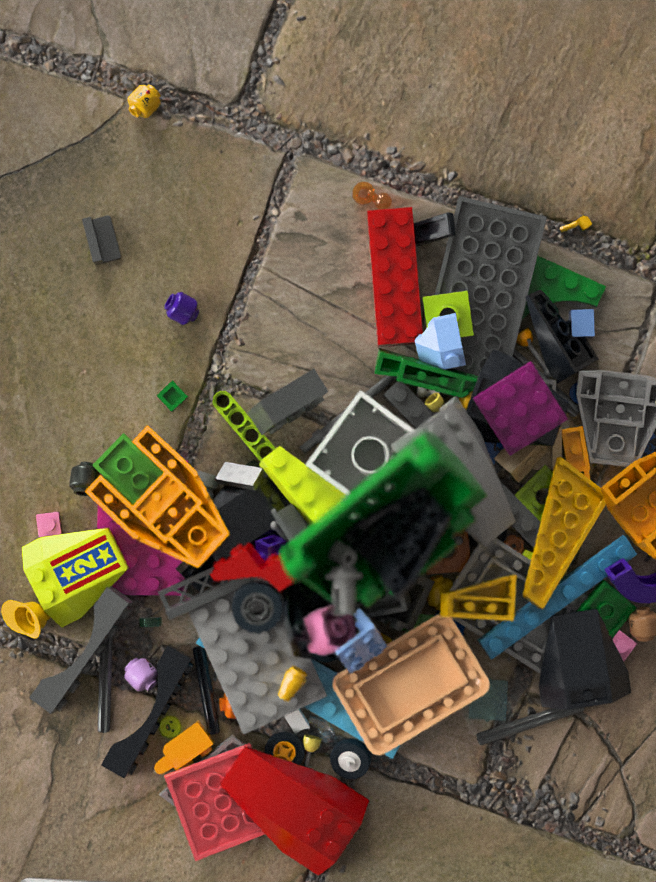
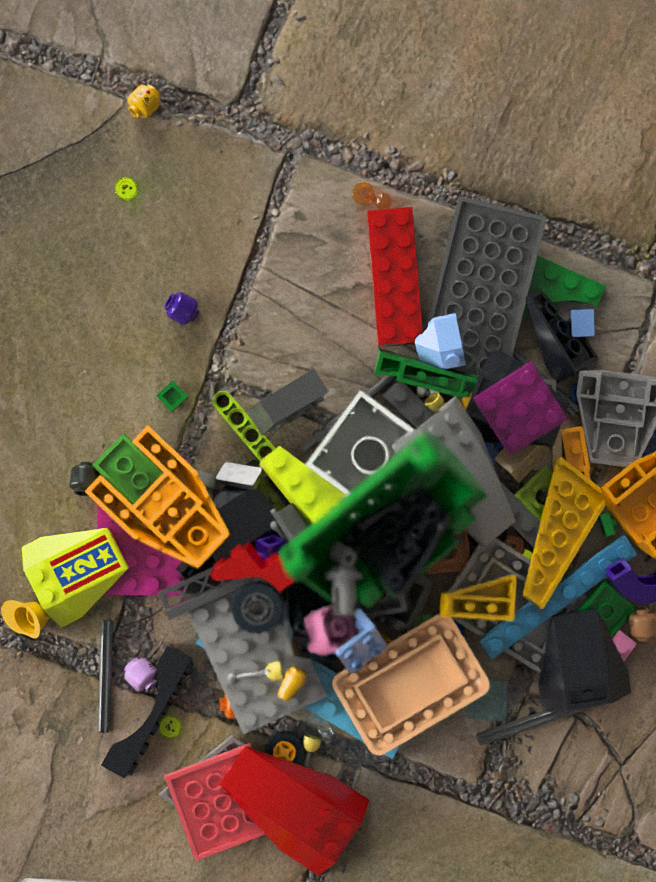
dark grey arch [29,586,134,714] -> none
bright pink plate [36,512,62,537] -> none
dark grey panel [82,215,121,265] -> none
clear green tile [139,617,162,627] -> none
light orange hinge [154,720,214,775] -> none
black axle [193,646,220,735] -> none
white piece [284,709,310,735] -> none
black wheel [330,739,371,779] -> none
black tile [414,212,455,246] -> none
lime piece [423,291,474,337] -> none
yellow head [427,575,453,610] -> none
hinge [516,327,551,377] -> none
yellow hand [559,216,592,233] -> none
none -> clear neon green tile [114,177,137,200]
none -> hinge [227,661,283,683]
none -> green plate [598,512,617,537]

